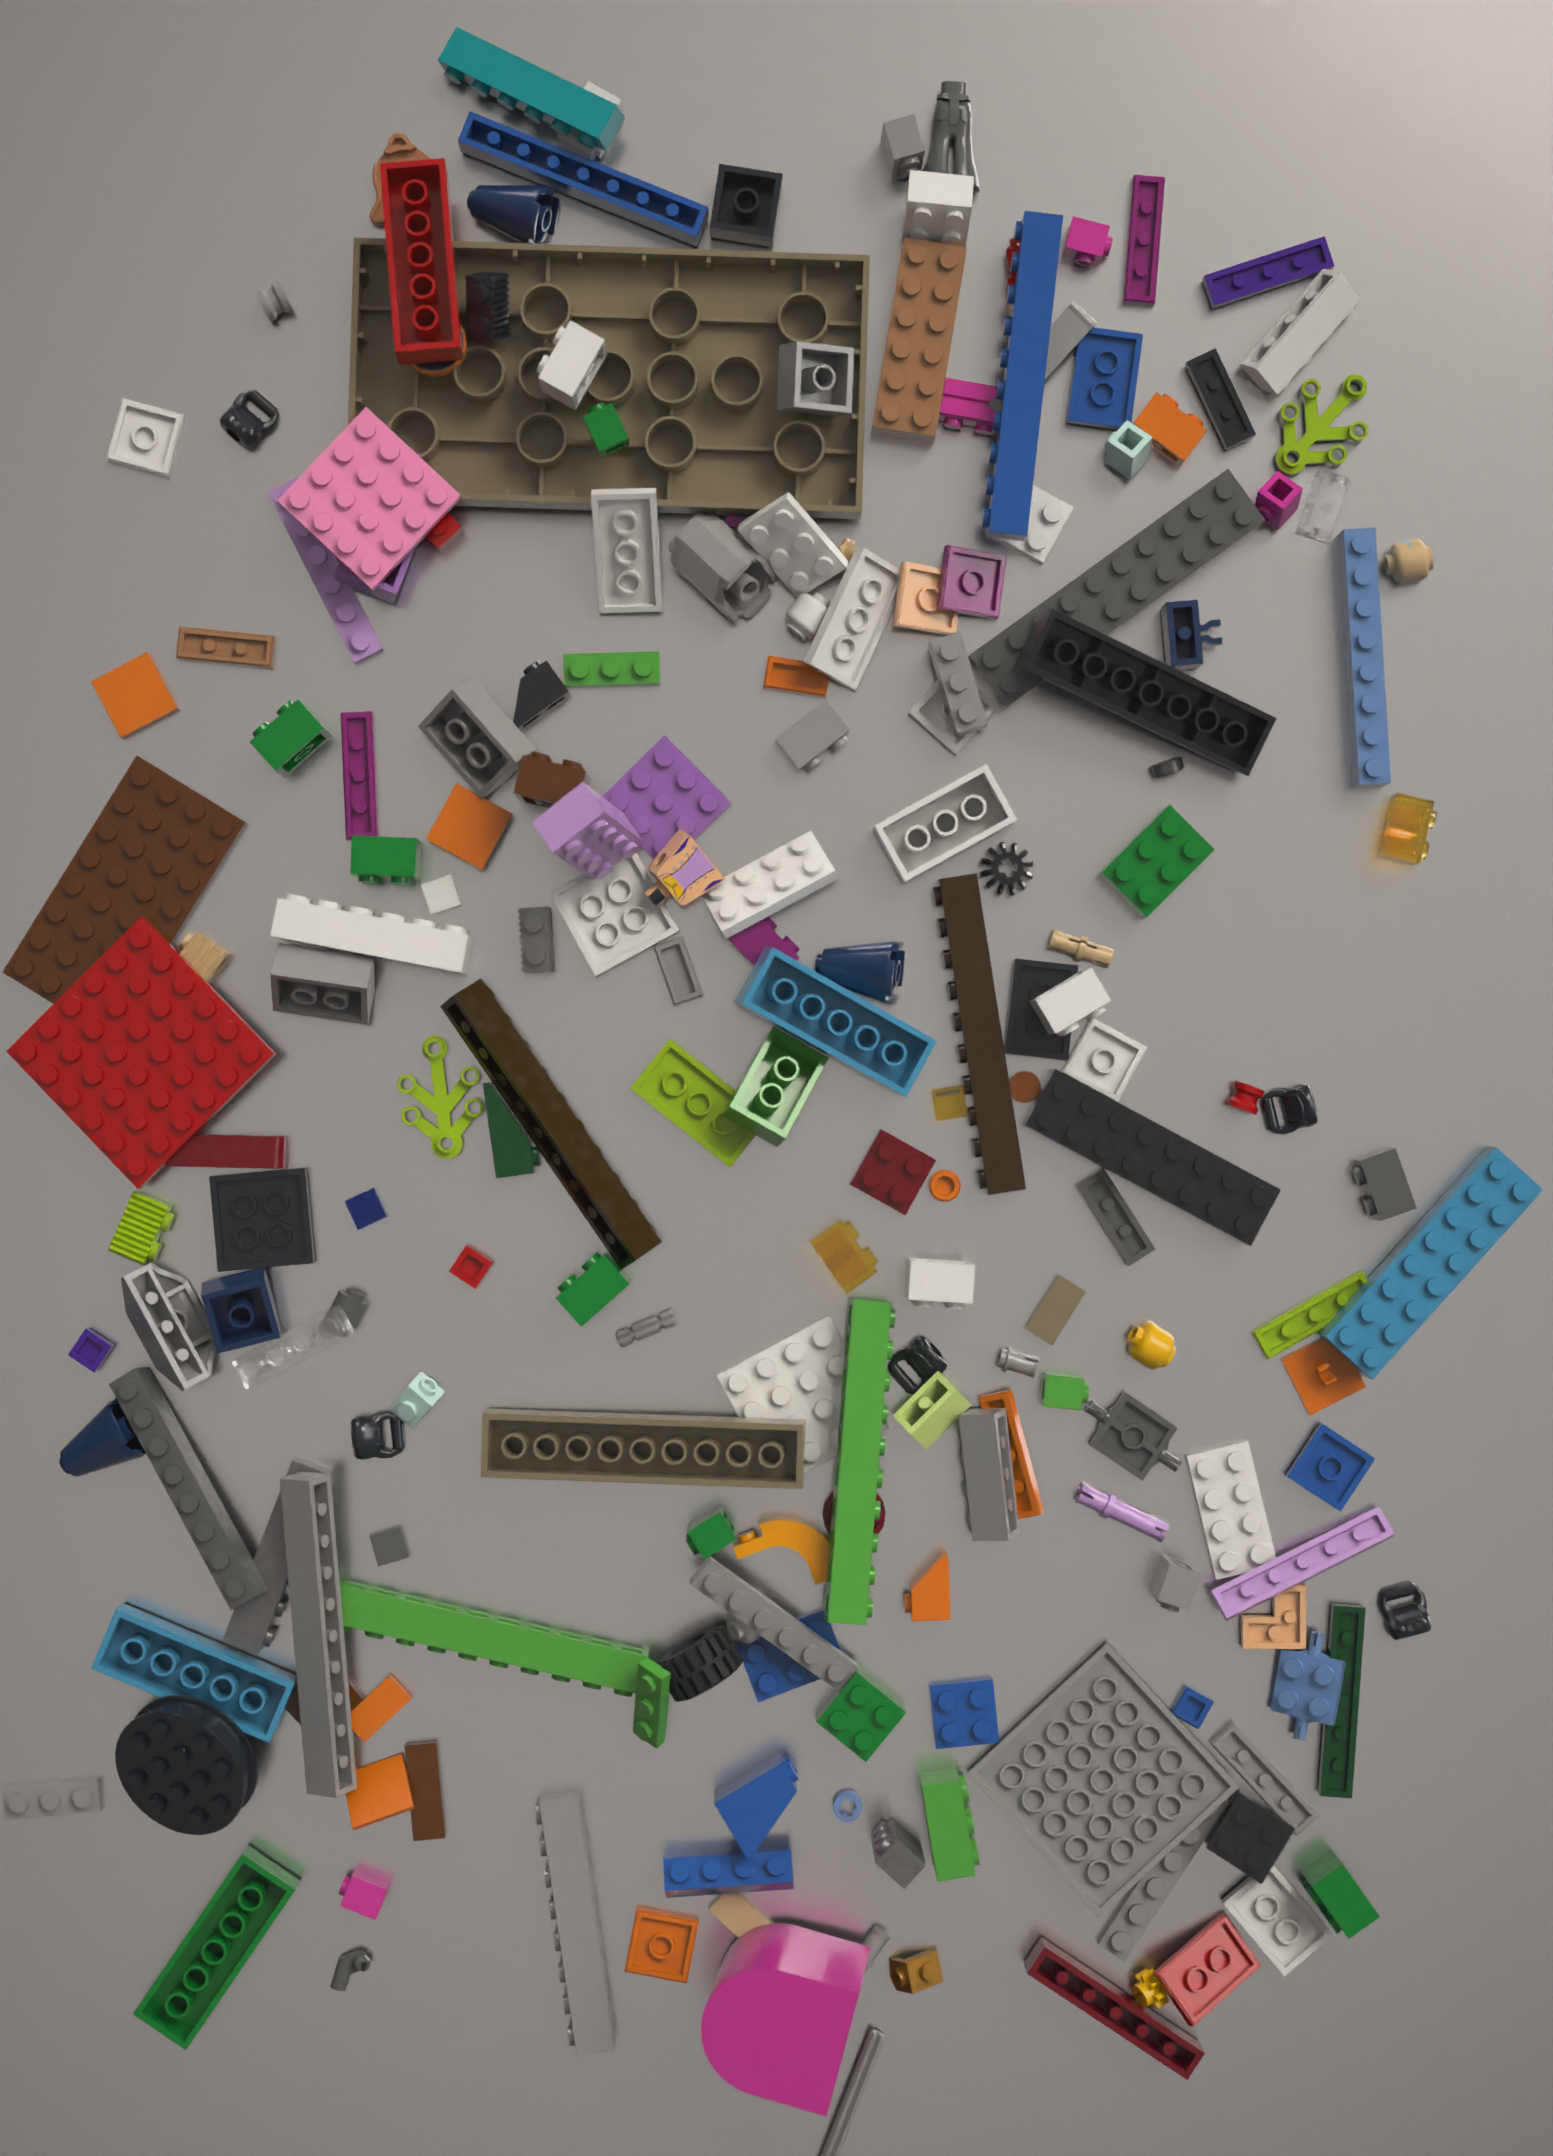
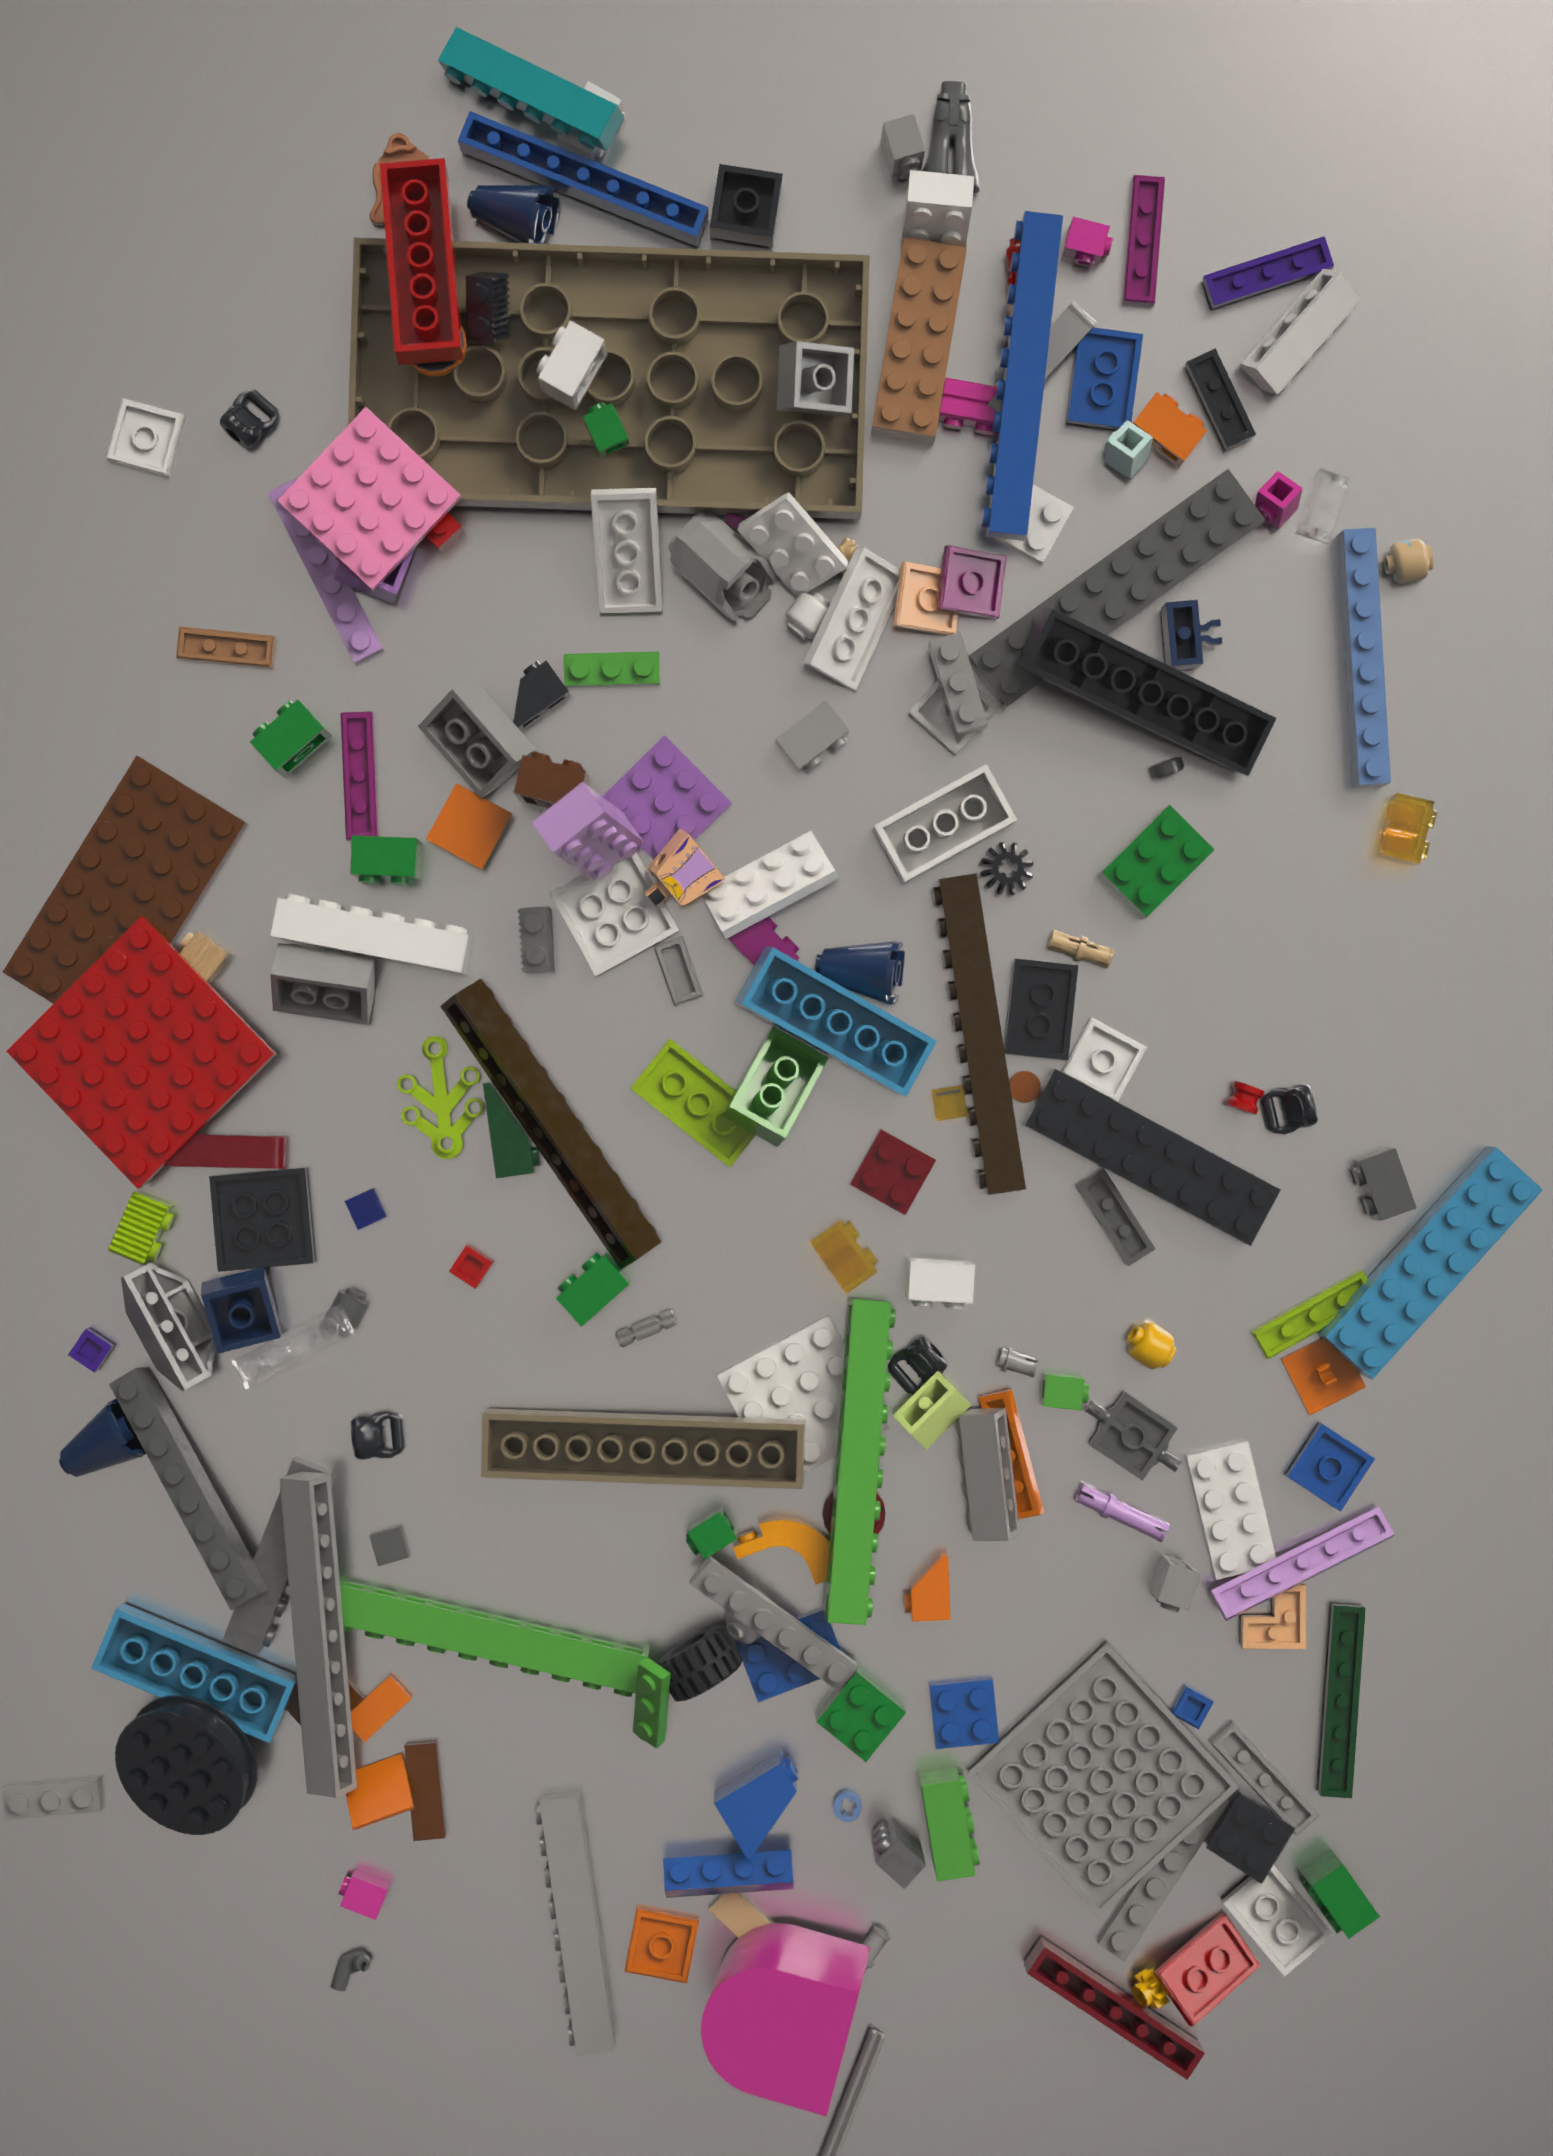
orange tile [91,652,179,739] -> none
green brick [133,1845,300,2050] -> none
light grey wheel [256,281,293,322] -> none
light aqua bracket [388,1372,444,1429] -> none
white tile [421,874,462,915] -> none
orange tile [763,656,829,698] -> none
pearl gold bracket [889,1949,944,1994] -> none
orange tile [928,1170,961,1202] -> none
dark tan tile [1025,1274,1086,1345] -> none
white brick [1029,967,1111,1037] -> none
medium blue plate [1270,1631,1346,1741] -> none
lime plant [1275,374,1368,475] -> none
black piece [1379,1582,1432,1640] -> none

